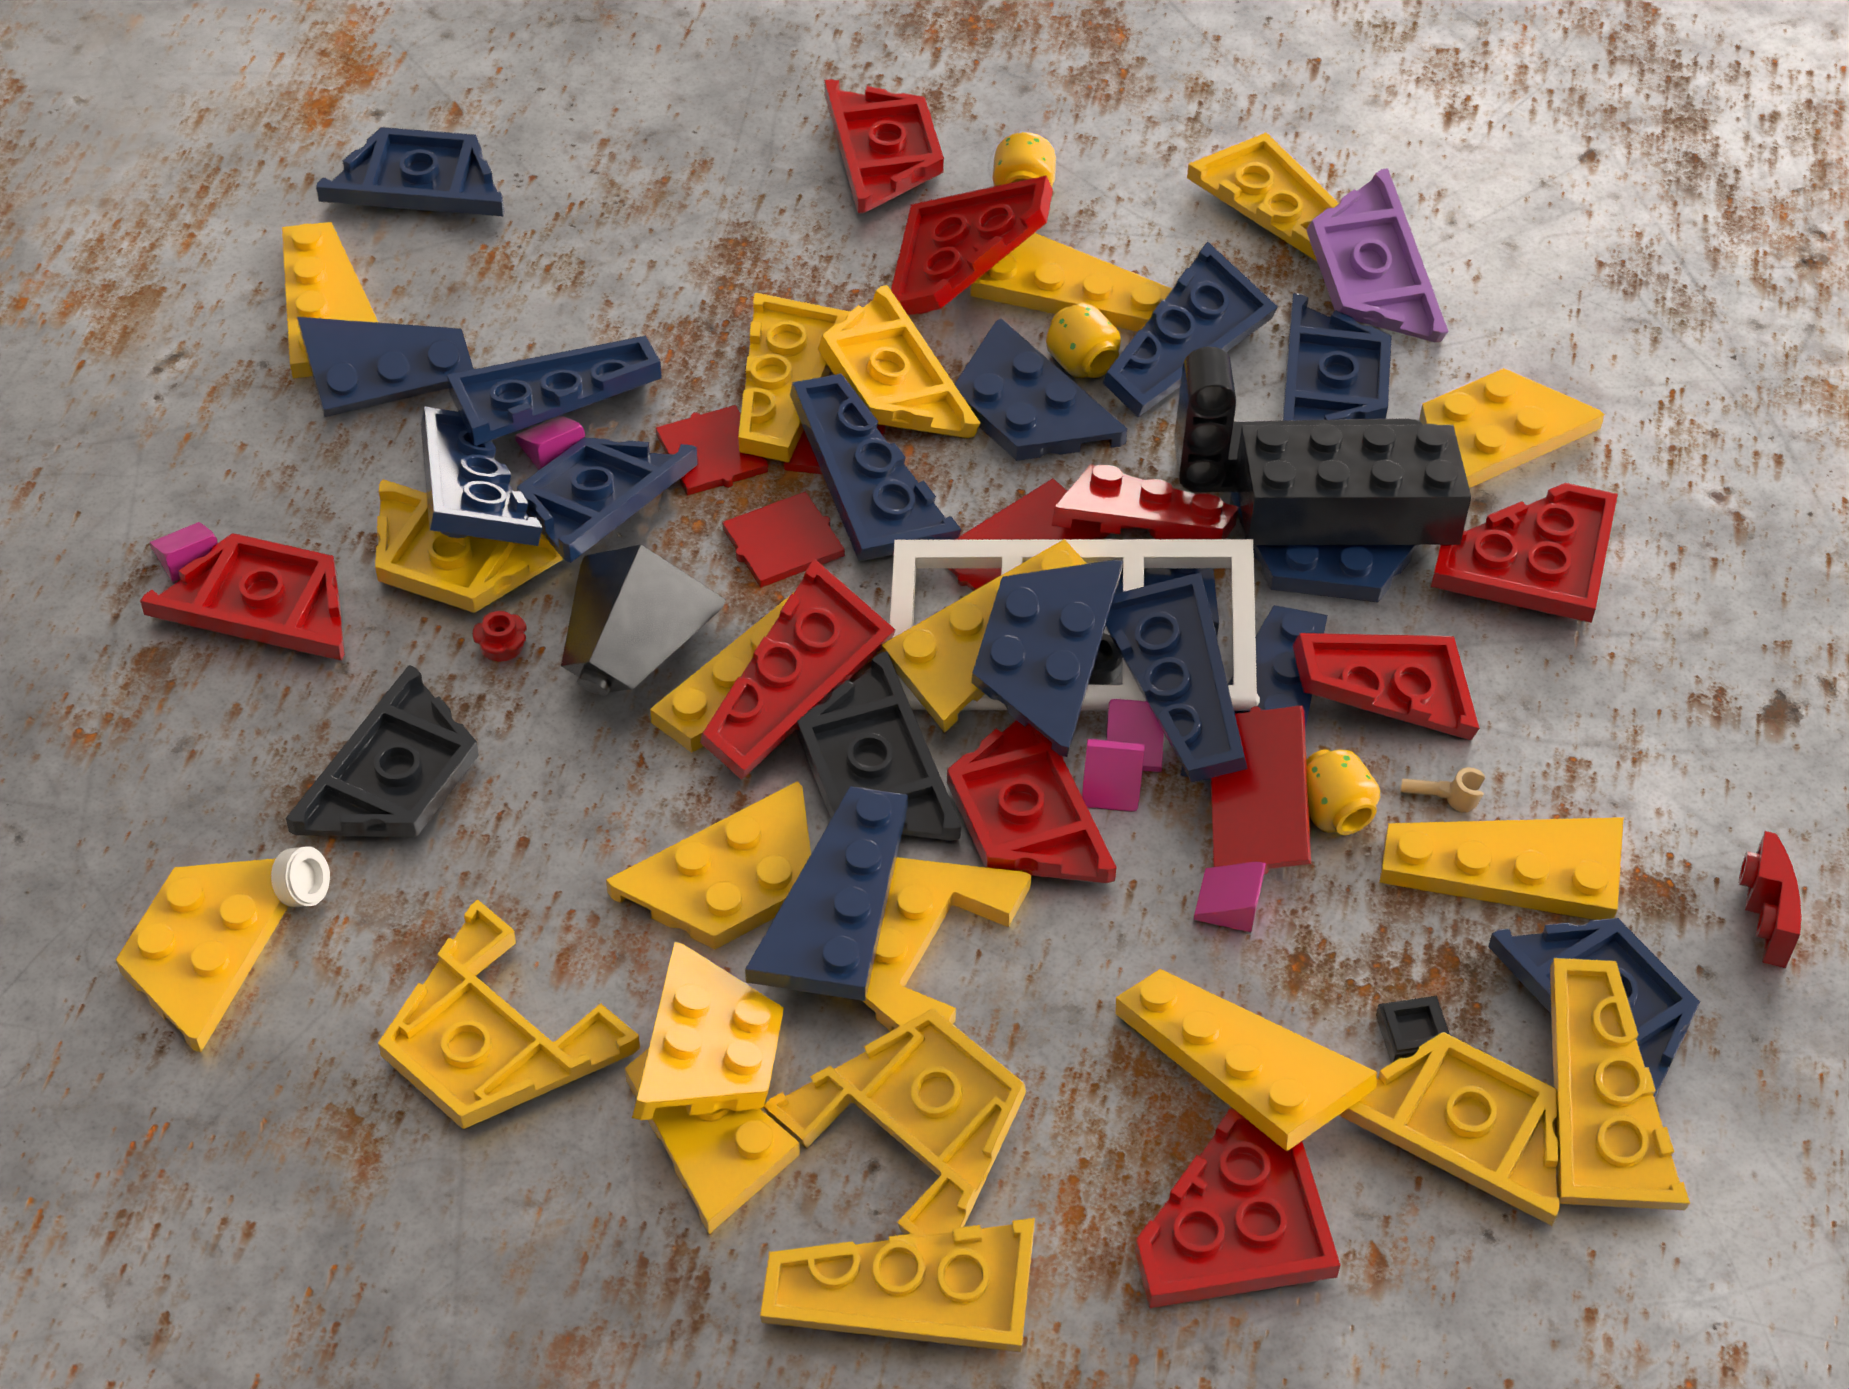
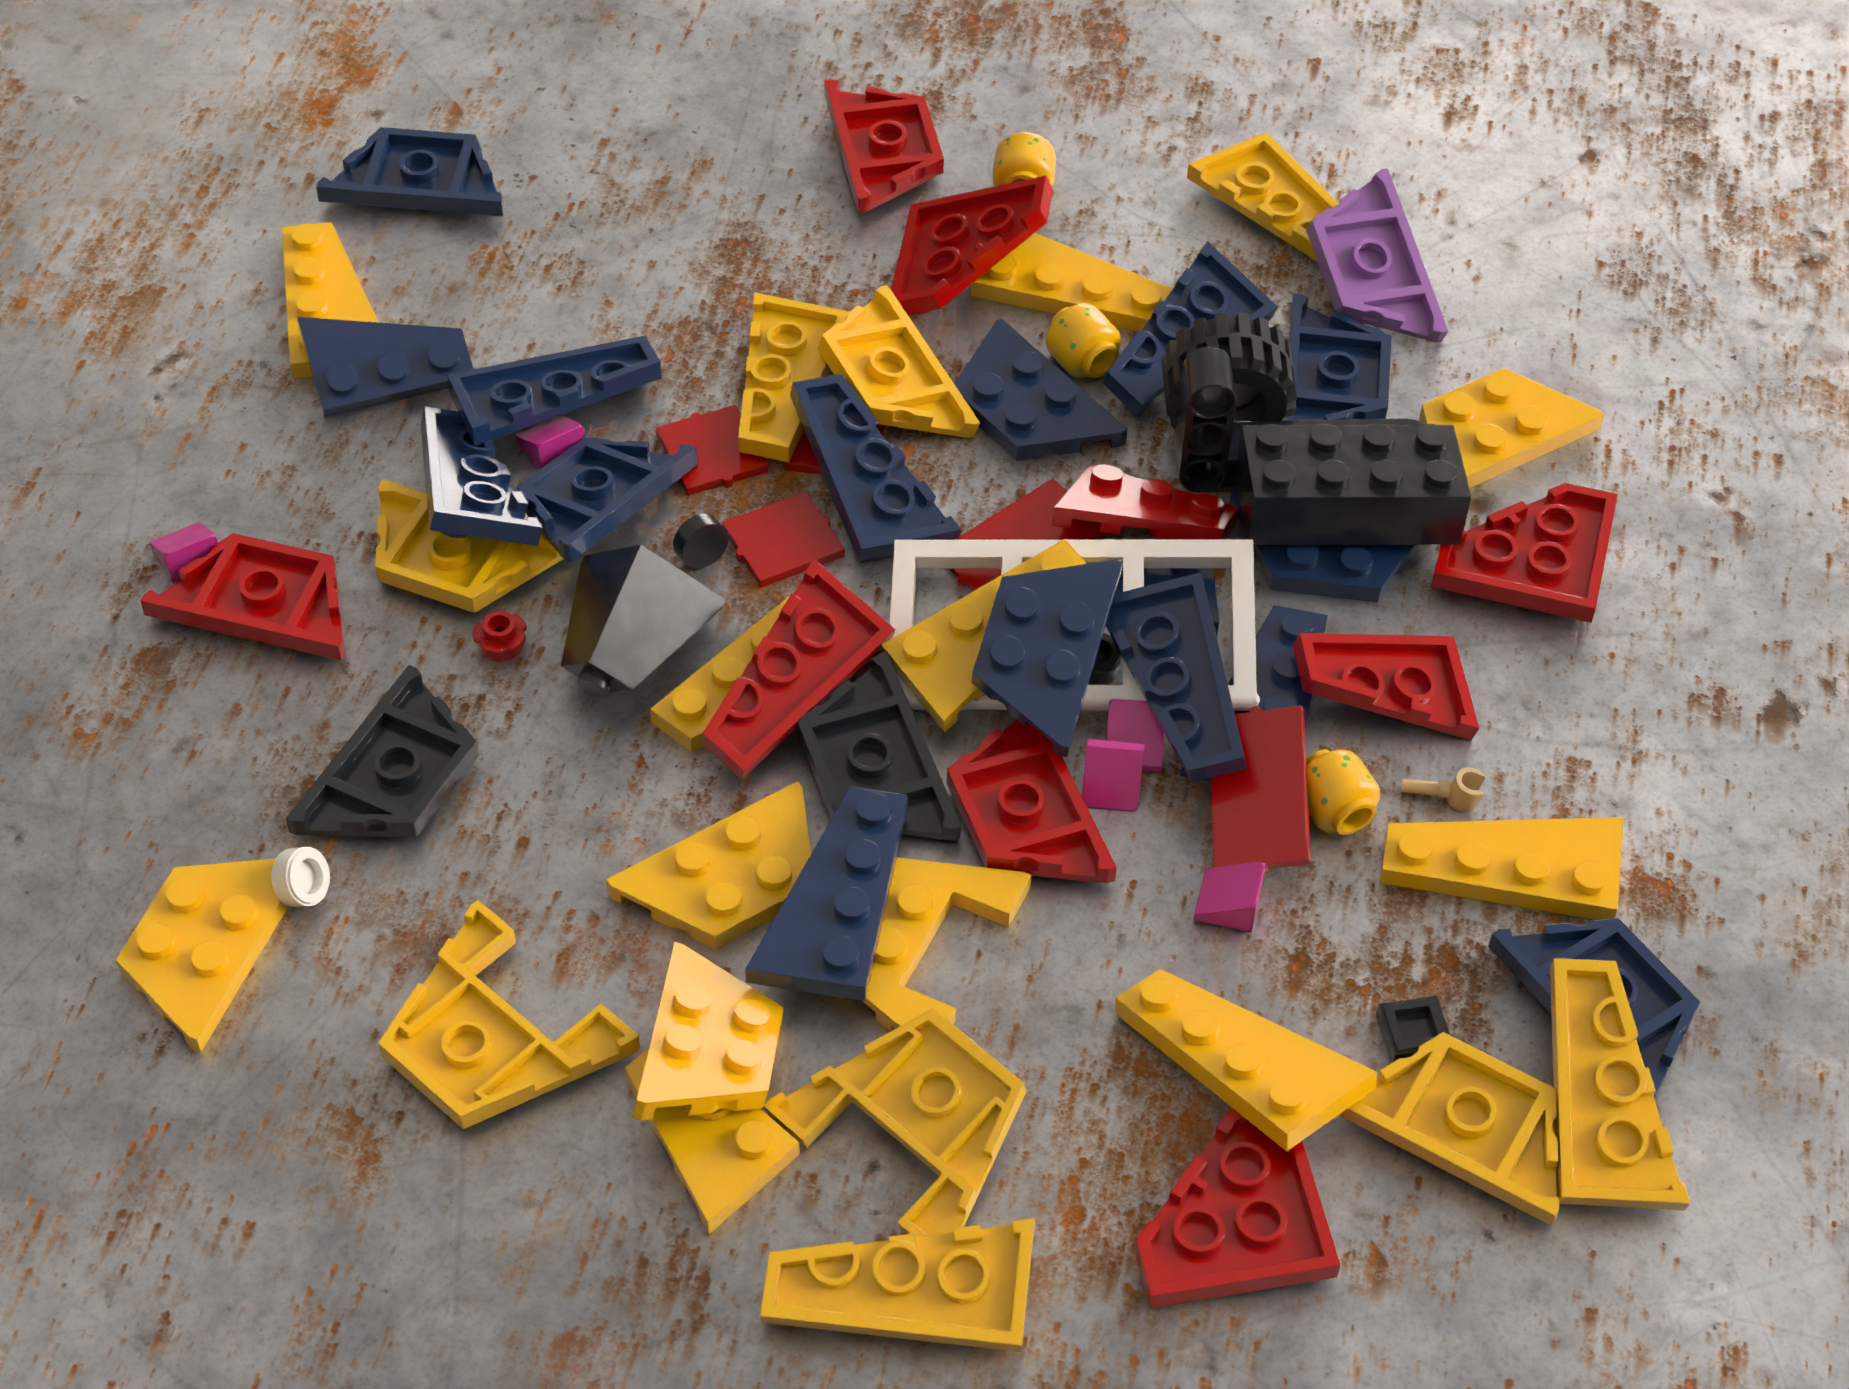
red slope [1739,831,1802,968] -> none
none -> black tile [673,514,729,569]
none -> black tyre [1162,313,1297,430]

